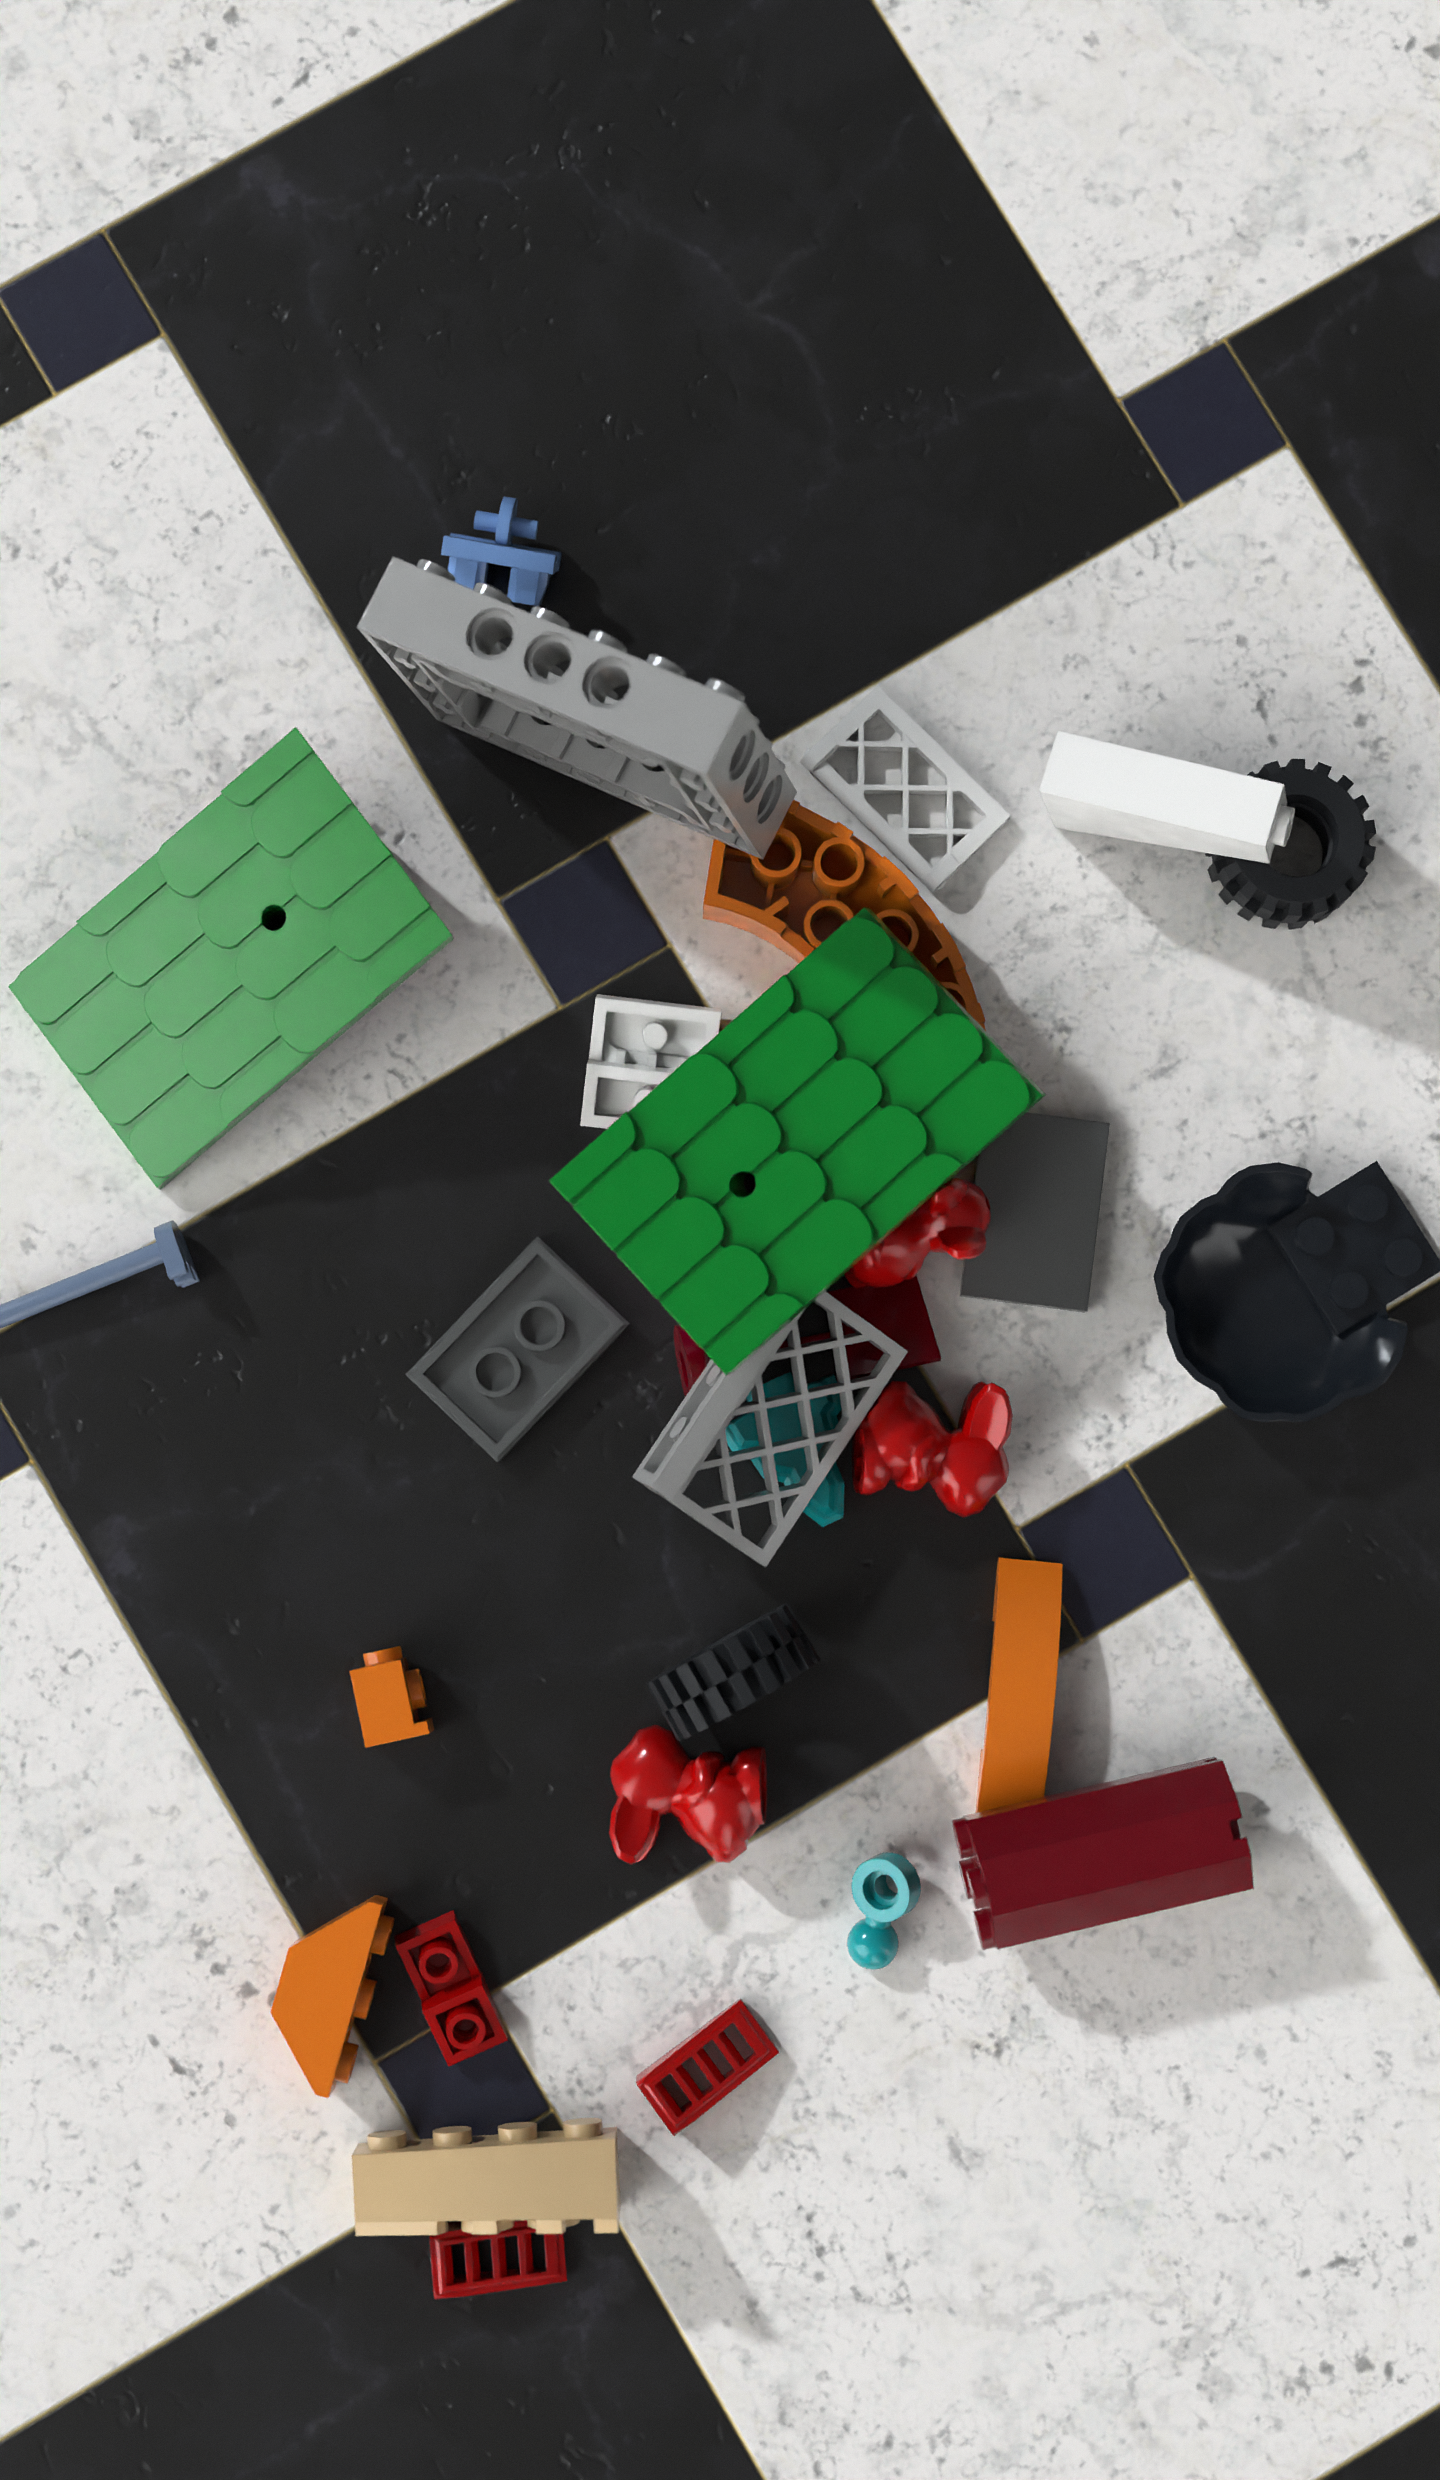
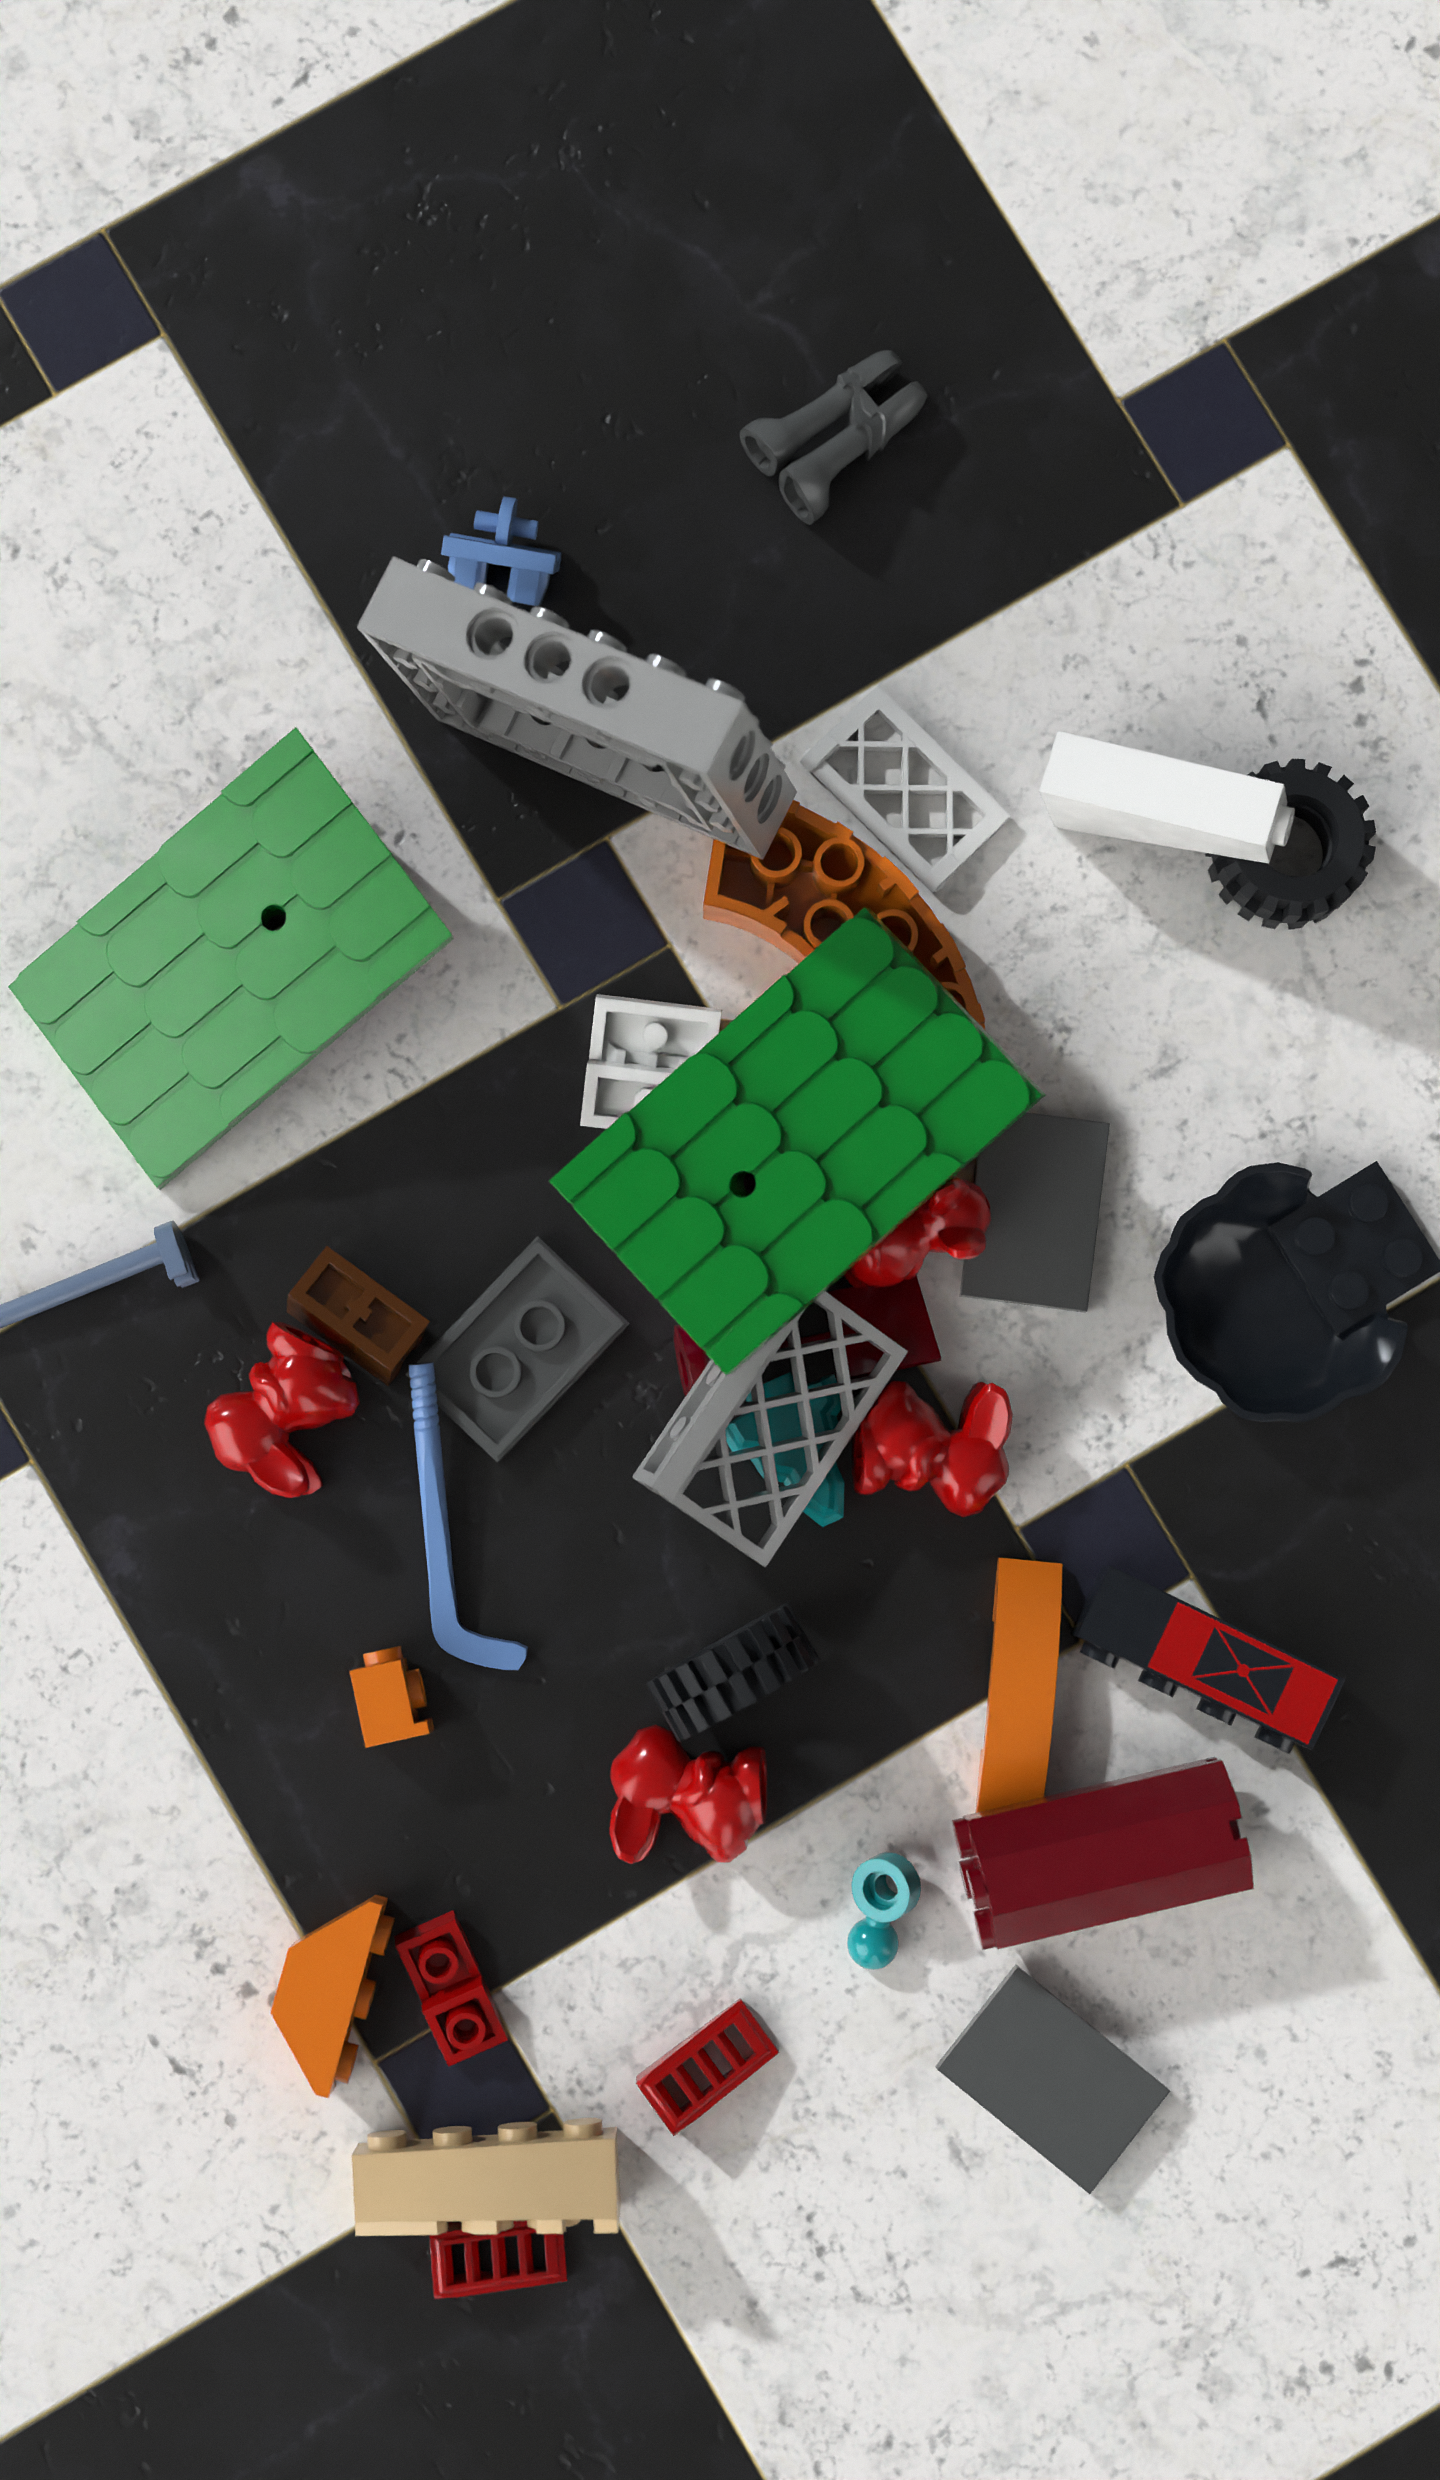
none -> red animal [204,1322,360,1498]
none -> reddish brown hinge [287,1246,430,1387]
none -> medium blue piece [408,1362,528,1670]
none -> dark grey piece [739,350,928,524]
none -> dark grey tile [936,1964,1170,2194]
none -> black brick [1070,1565,1345,1754]

